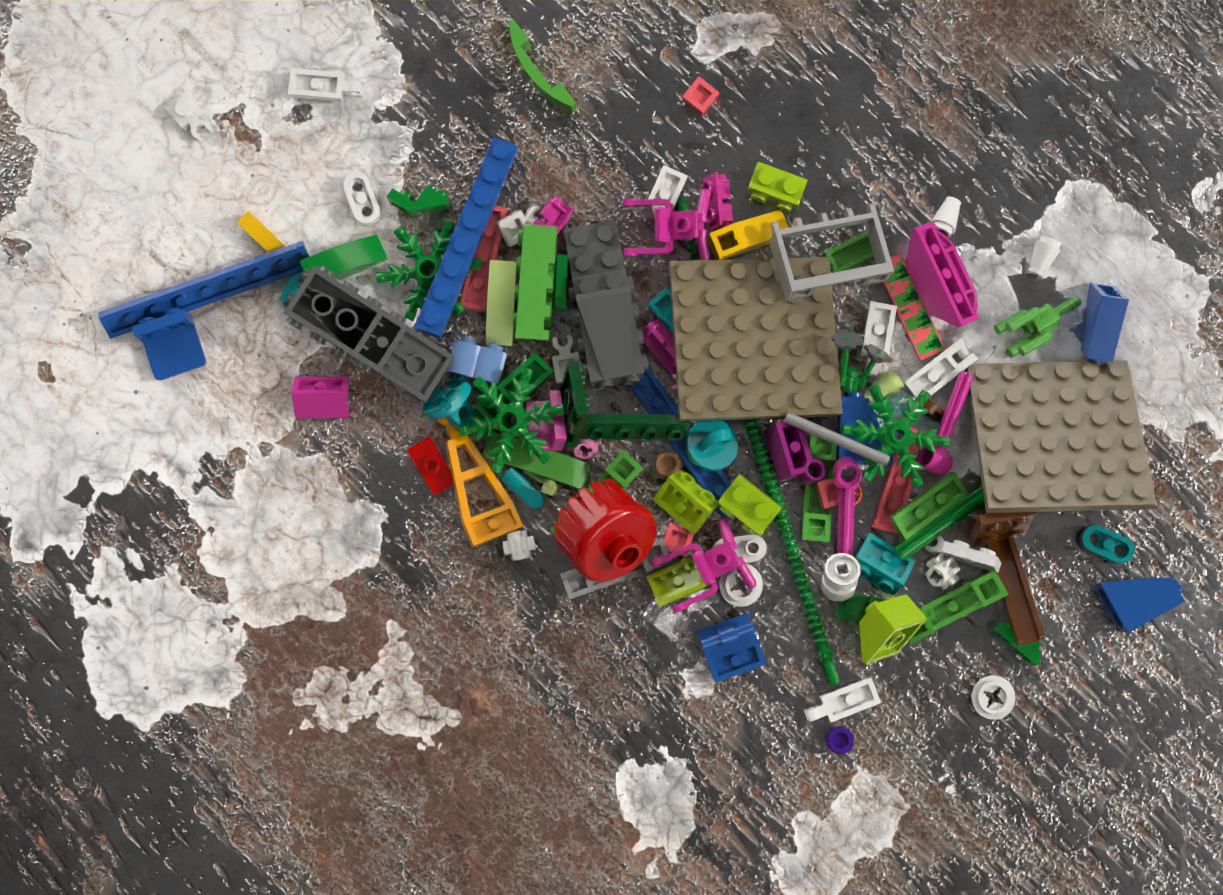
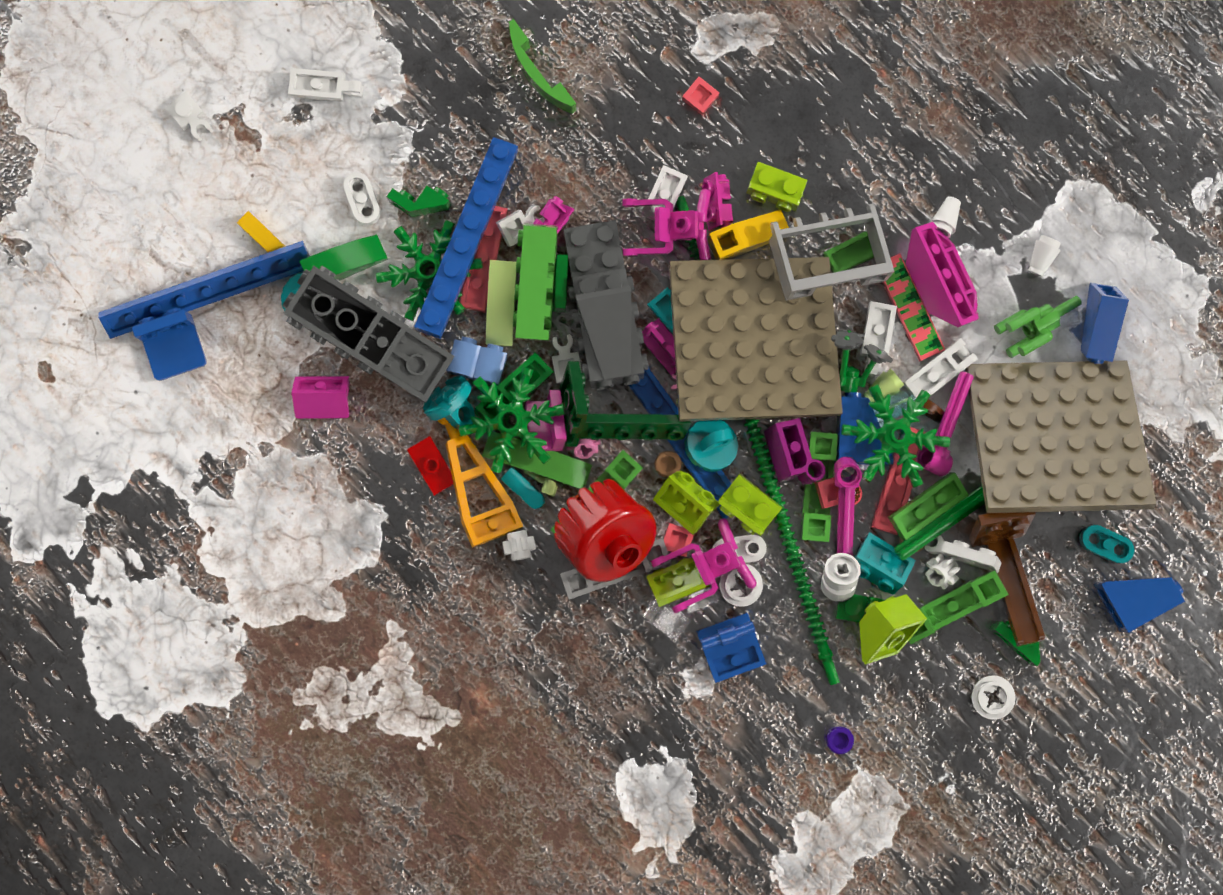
light grey bar [784,412,890,466] -> none
white plate [803,677,881,723] -> none

